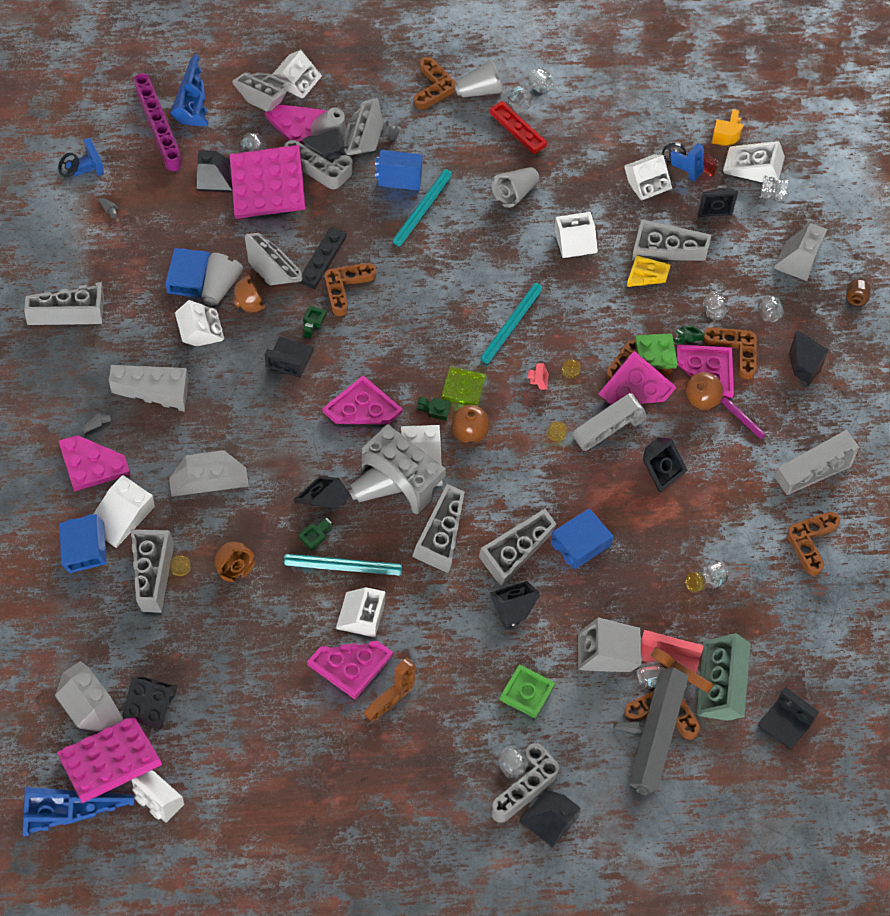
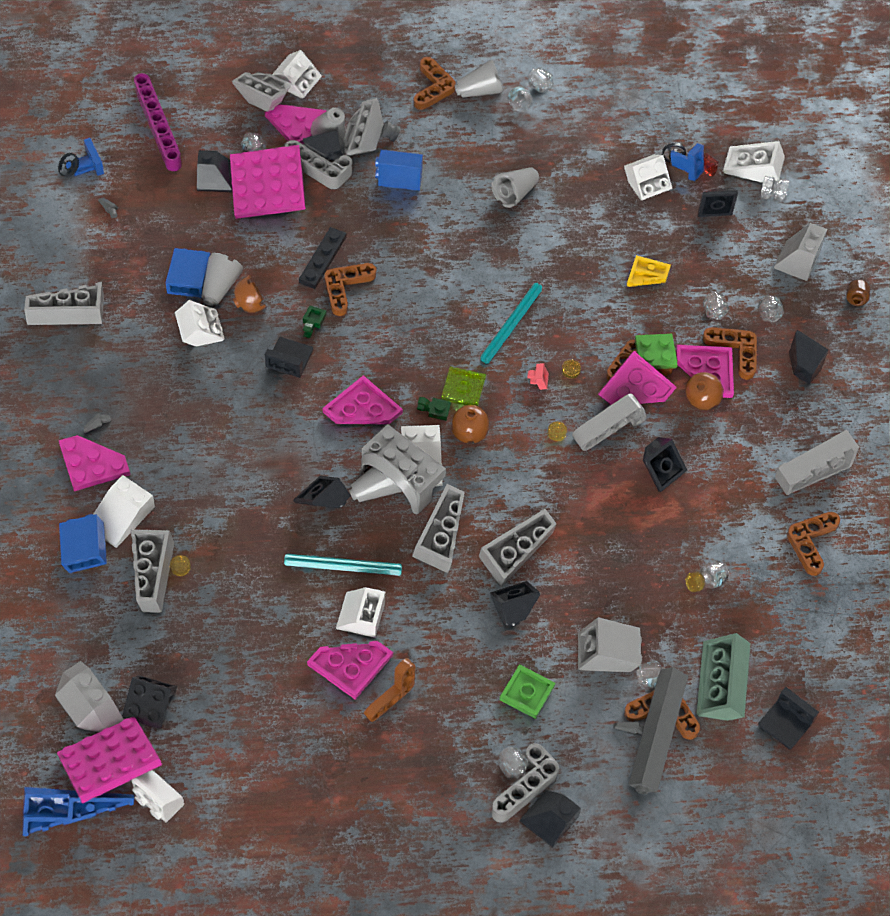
light grey wedge [109,365,189,412] -> none
light grey wedge [169,450,249,497] -> none
blue wedge [170,54,209,126] -> none
dark orange cylinder [214,541,255,582] -> none
light grey wedge [245,233,303,285] -> none
dark green plate [298,518,333,551] -> none
teal axle [393,169,452,246] -> none
red plate [489,101,547,154] -> none
blue brick [551,508,614,569] -> none
white slope [554,212,598,258] -> none
light grey wedge [632,219,711,261] -> none
coral panel [641,630,703,673] -> none
dark orange beam [650,647,713,693] -> none
dark green plate [673,325,705,345] -> none
light orange brick [712,109,744,146] -> none
magenta bar [721,397,766,439] -> none

